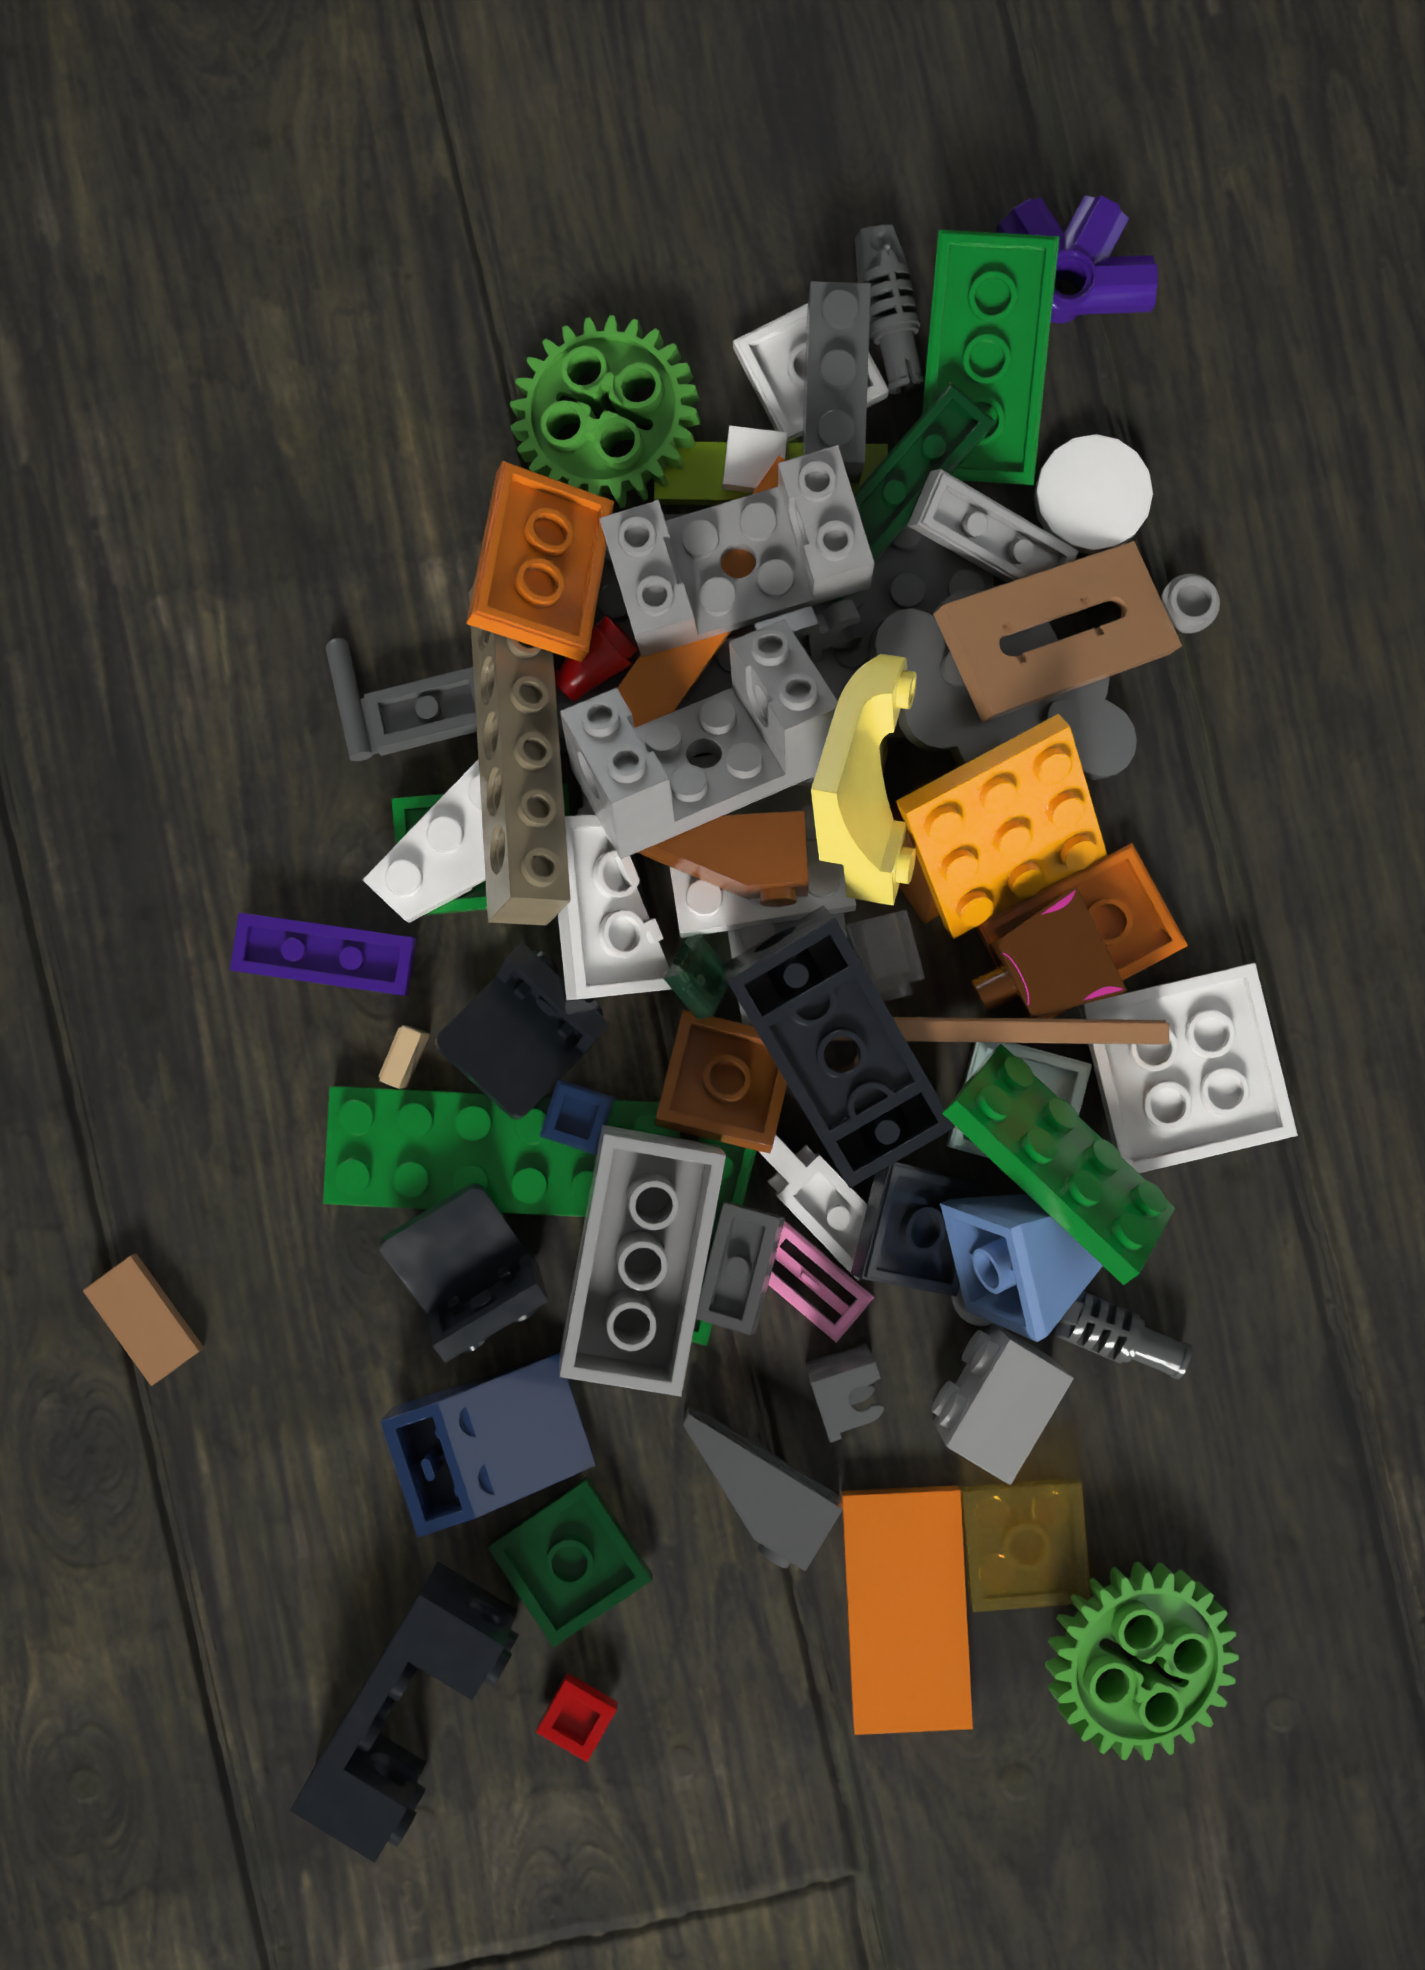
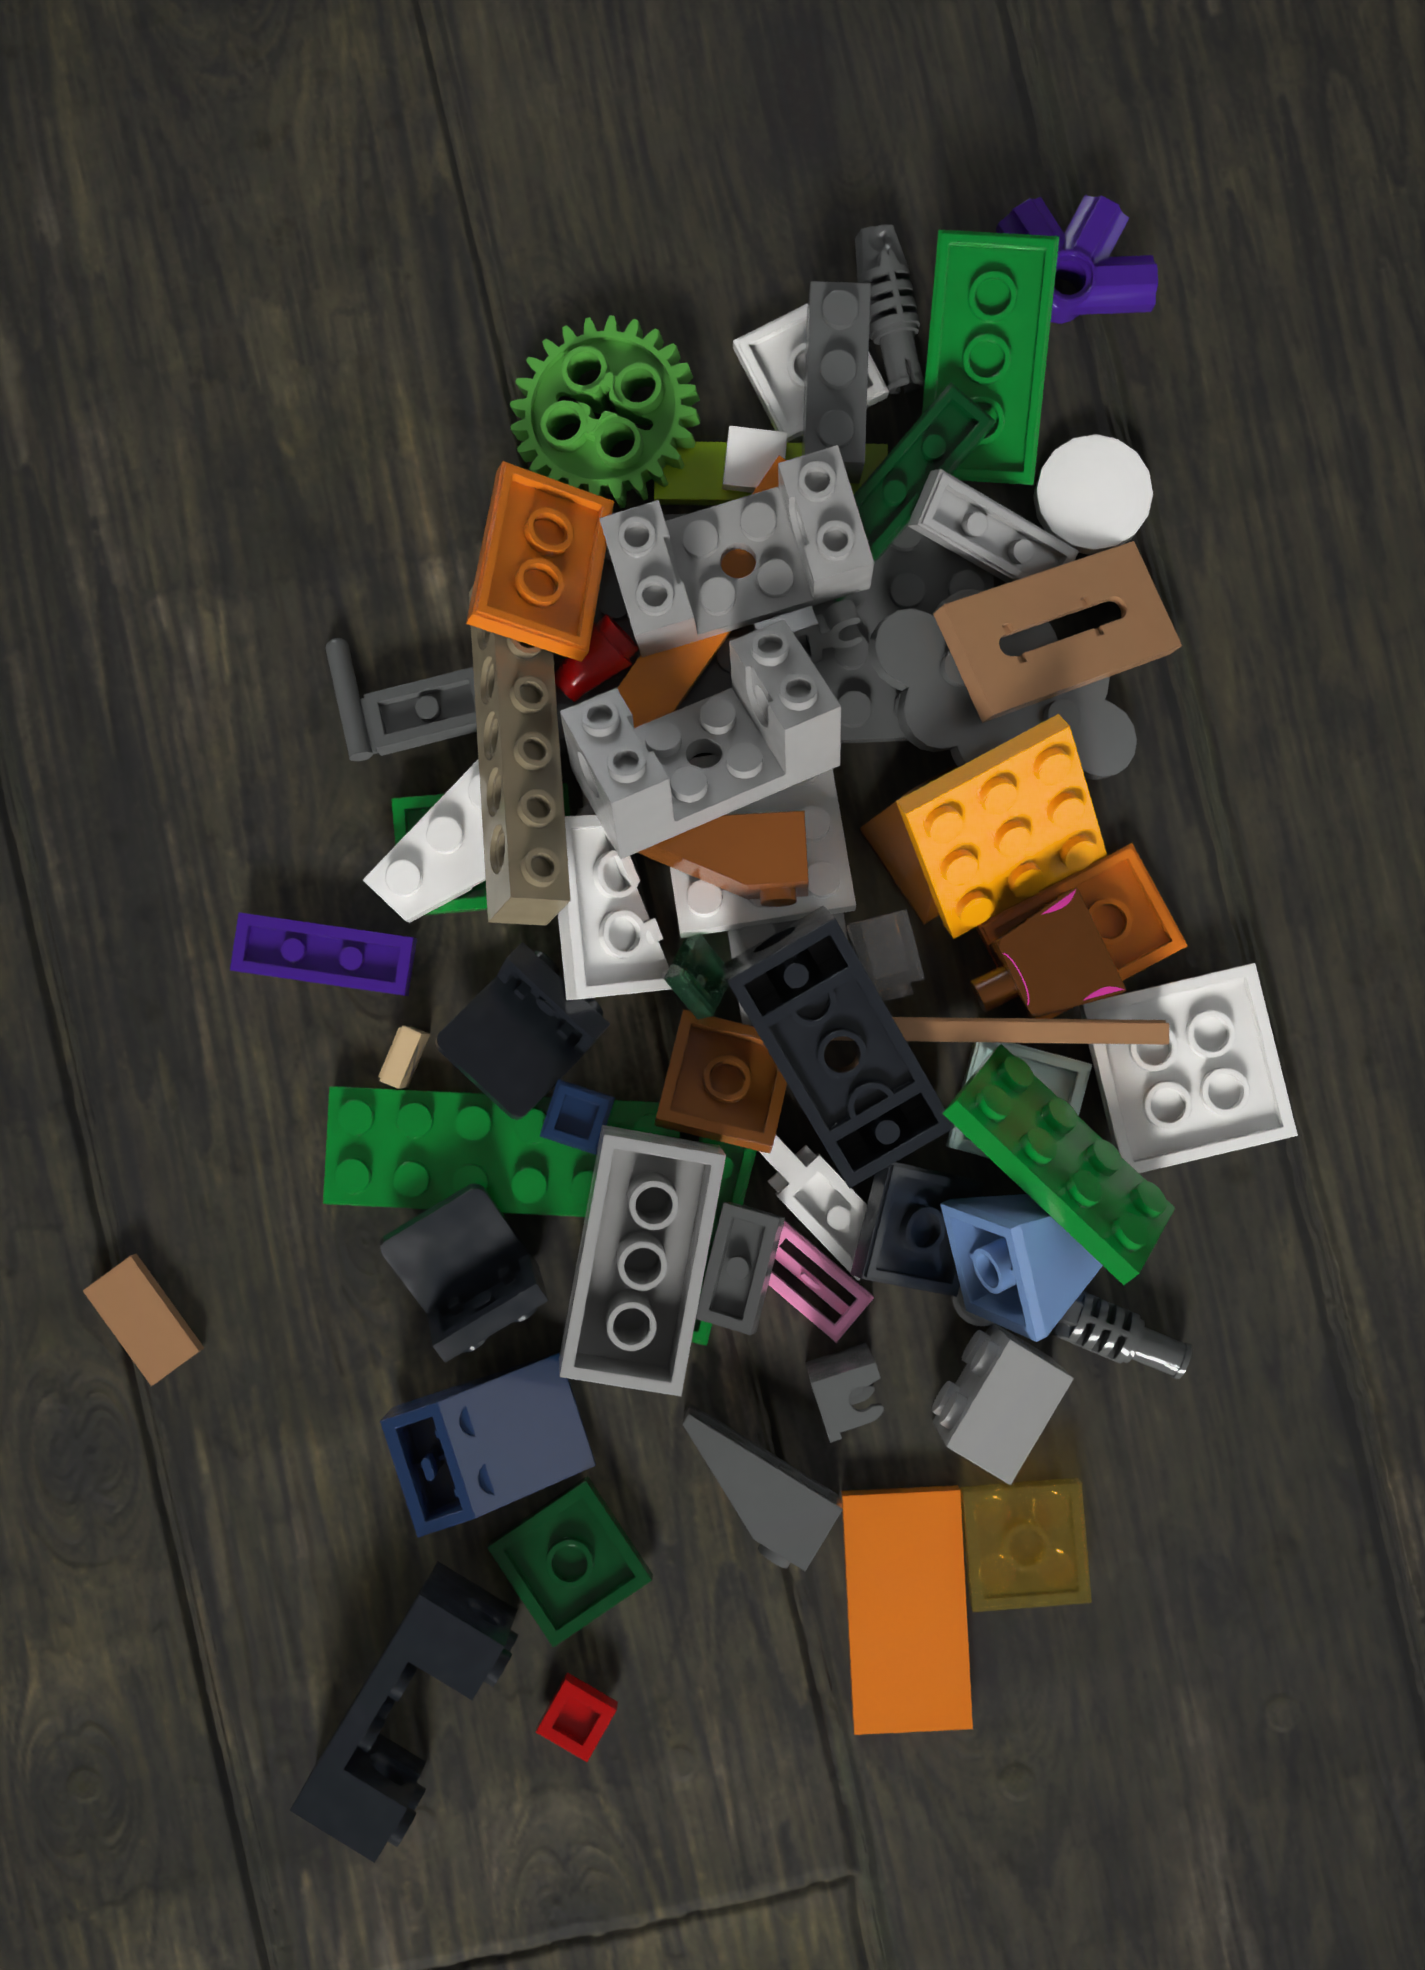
light yellow slope [811,654,917,906] -> none
bright green gear [1045,1562,1239,1761] -> none
light grey plate [1160,574,1220,633] -> none

